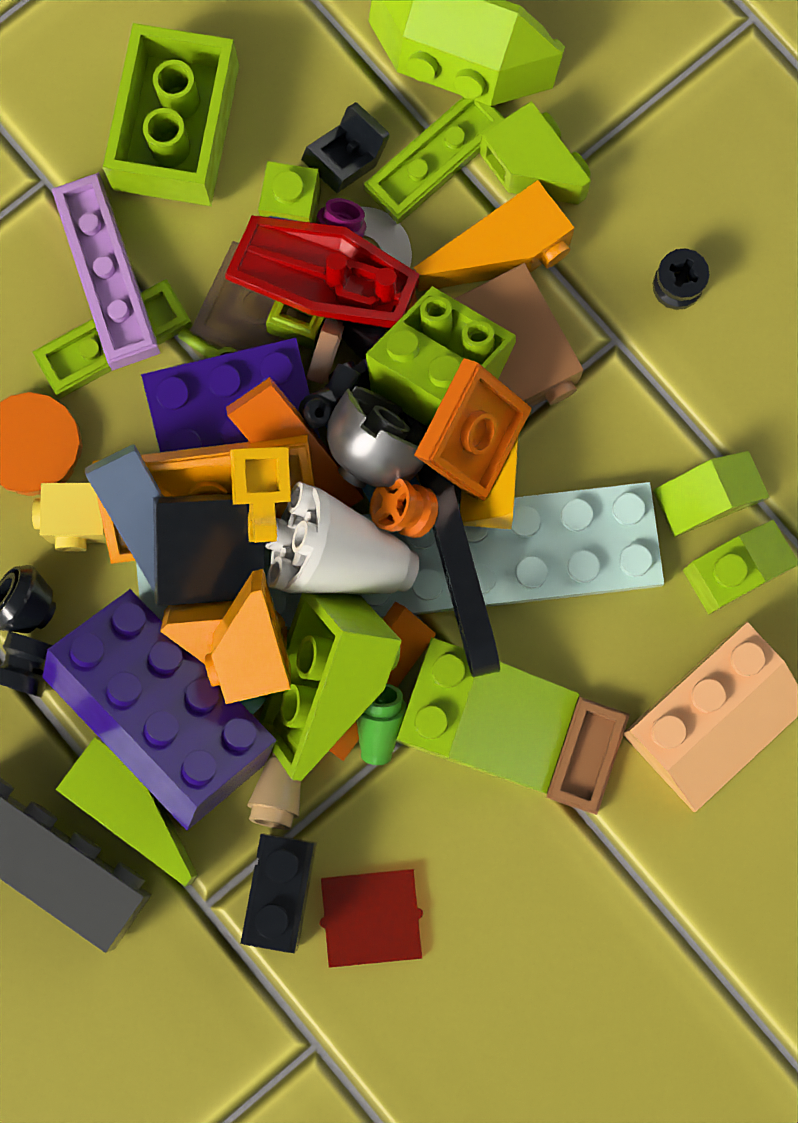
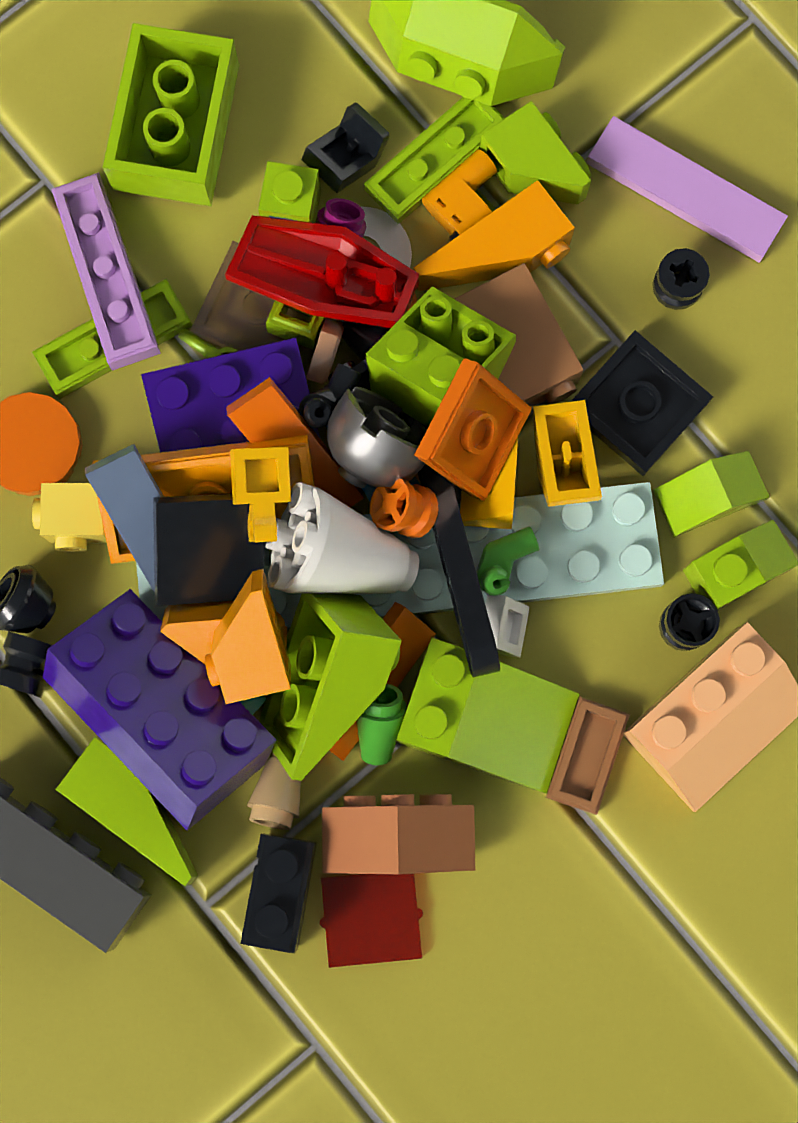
none -> nougat brick [322,794,475,874]
none -> light orange piece [422,149,497,241]
none -> bright green arm [476,526,540,596]
none -> white tile [485,594,530,658]
none -> yellow slope [533,400,602,507]
none -> black plate [570,330,713,476]
none -> lavender tile [586,116,788,263]
none -> black wheel [659,593,720,651]

